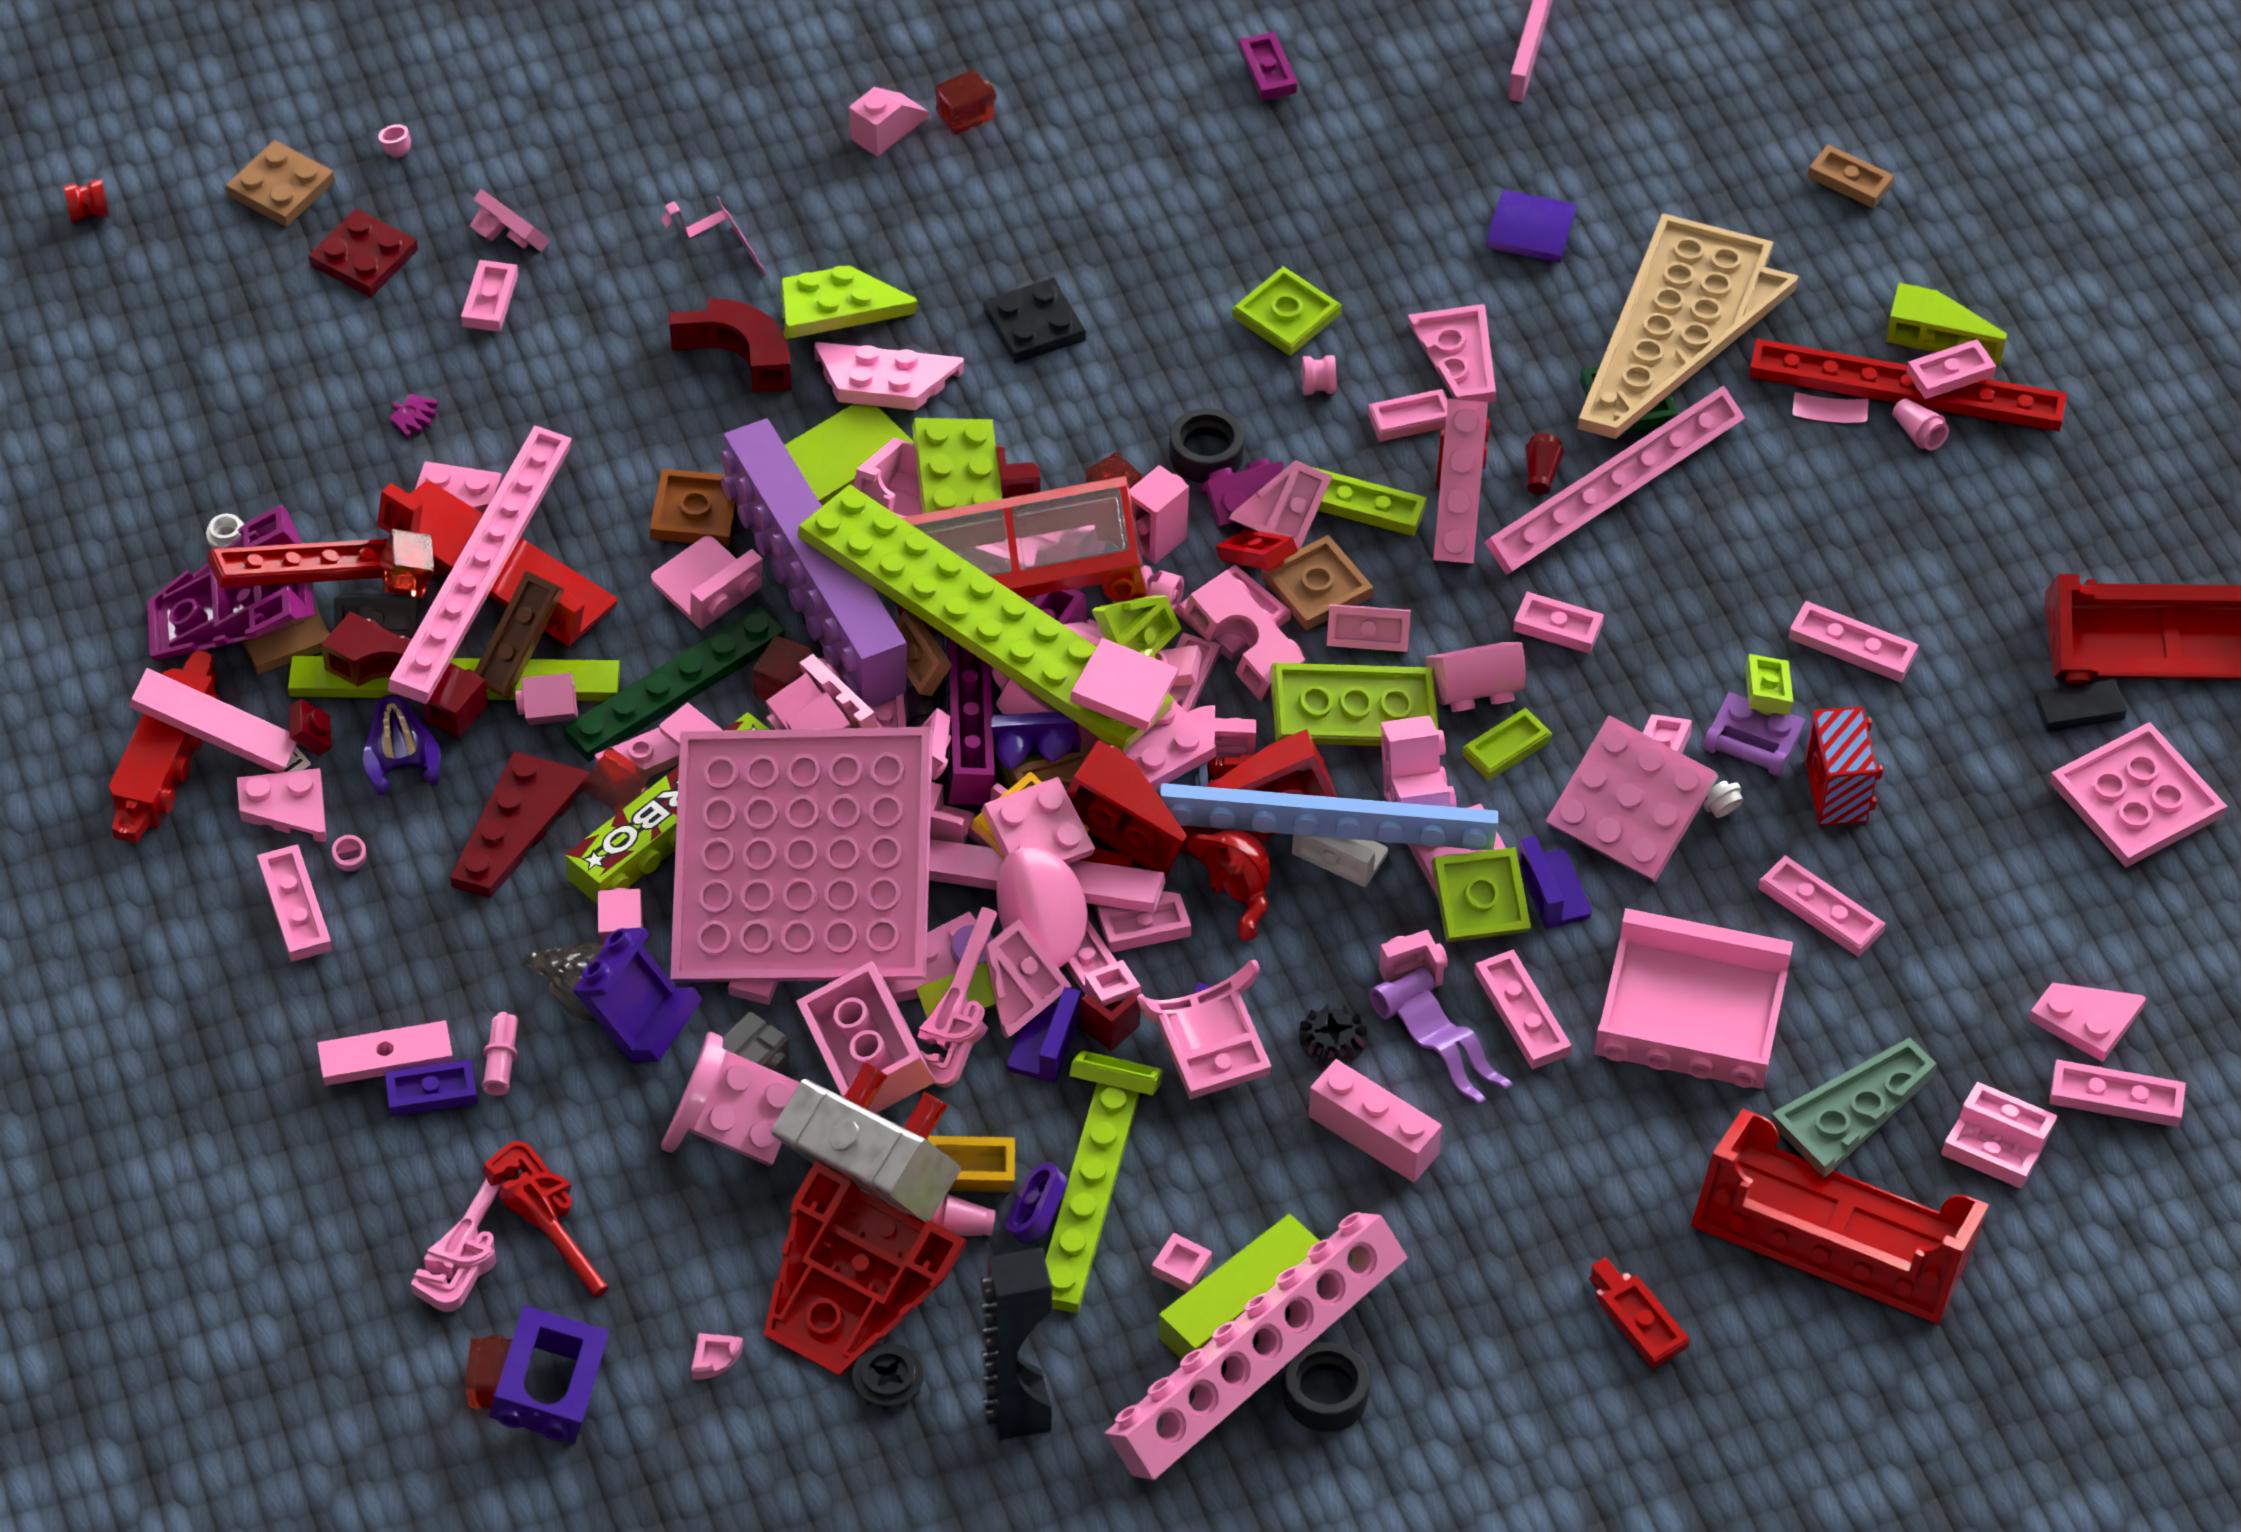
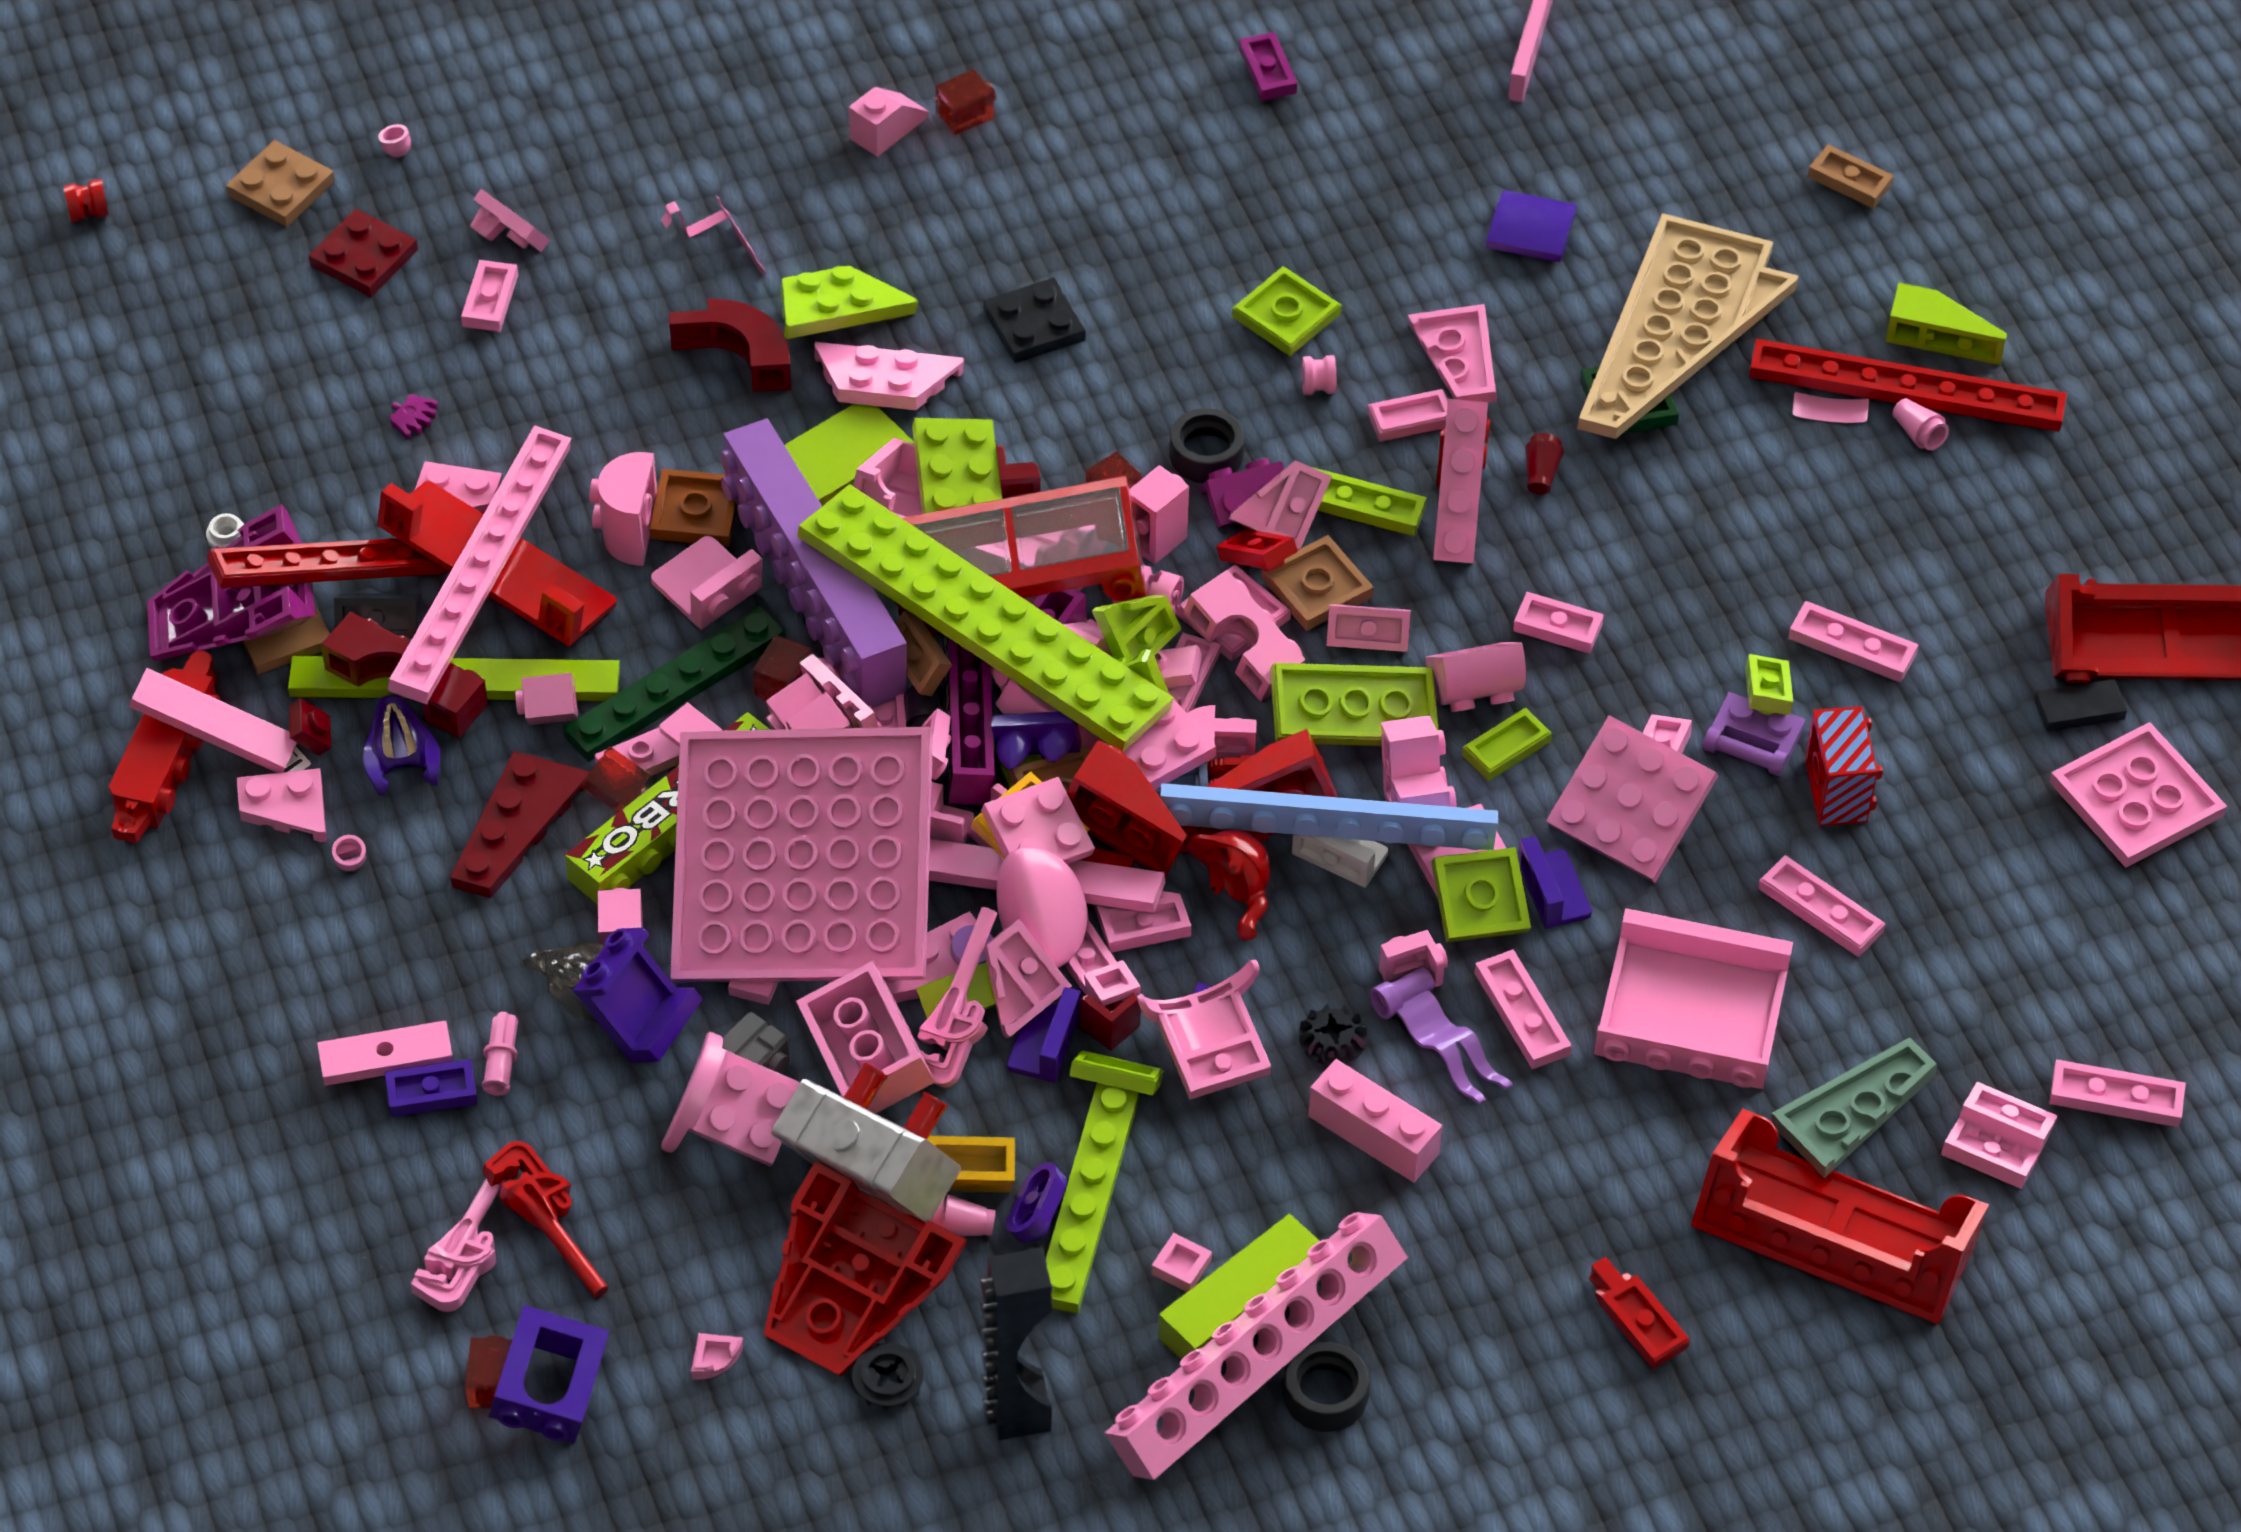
bright pink plate [257,844,332,962] -> none
clear red brick [381,529,434,598] -> none
reddish brown tile [474,570,564,700] -> none
bright pink tile [1070,638,1179,732] -> none
bright pink plate [1484,385,1745,575] -> none
white plate [1703,781,1744,818] -> none
bright pink plate [1906,339,1996,399] -> none
bright pink wing [2029,983,2146,1062] -> none
none -> bright pink brick [589,452,657,566]

